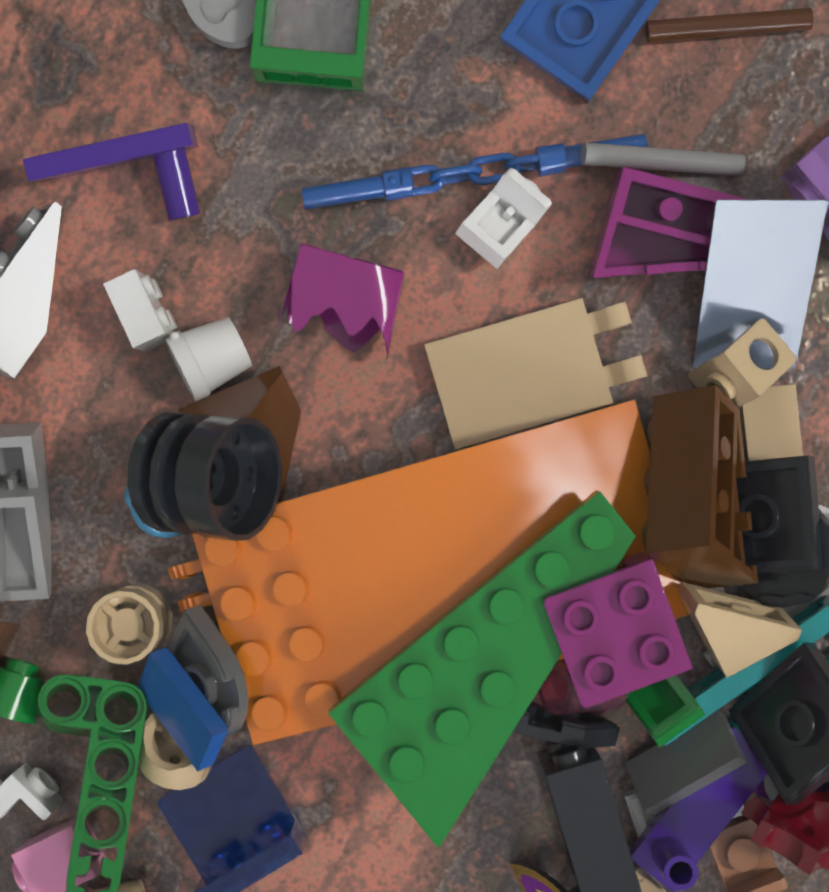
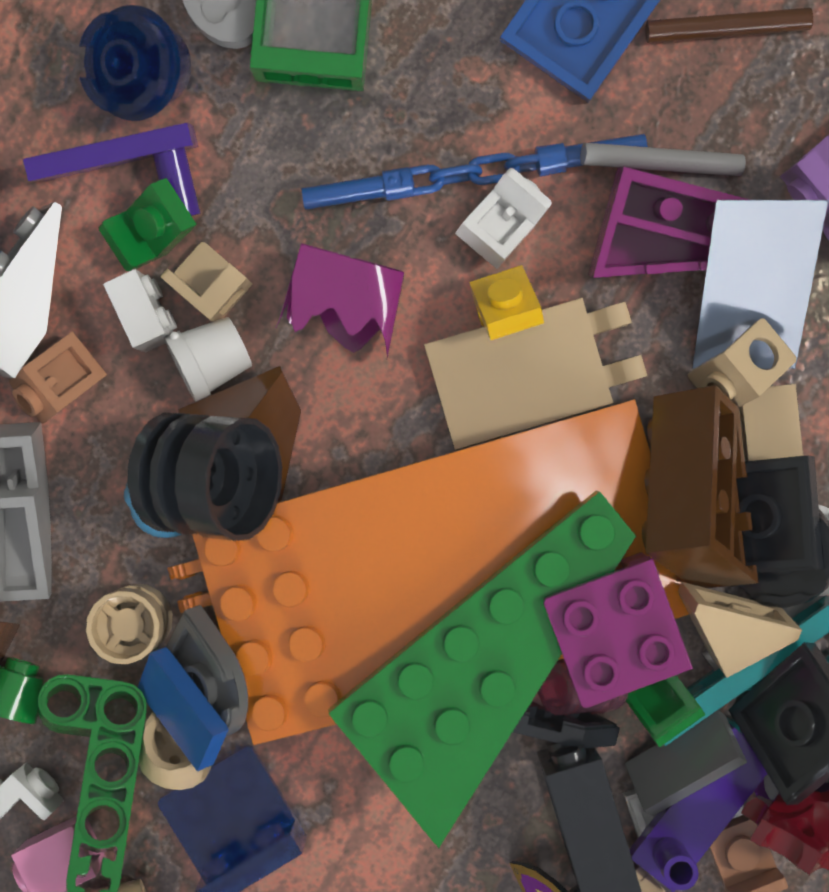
none -> nougat bracket [9,331,107,424]
none -> clear blue cone [79,5,191,121]
none -> green bracket [98,178,197,272]
none -> tan panel [160,242,253,322]
none -> yellow bracket [469,265,544,341]

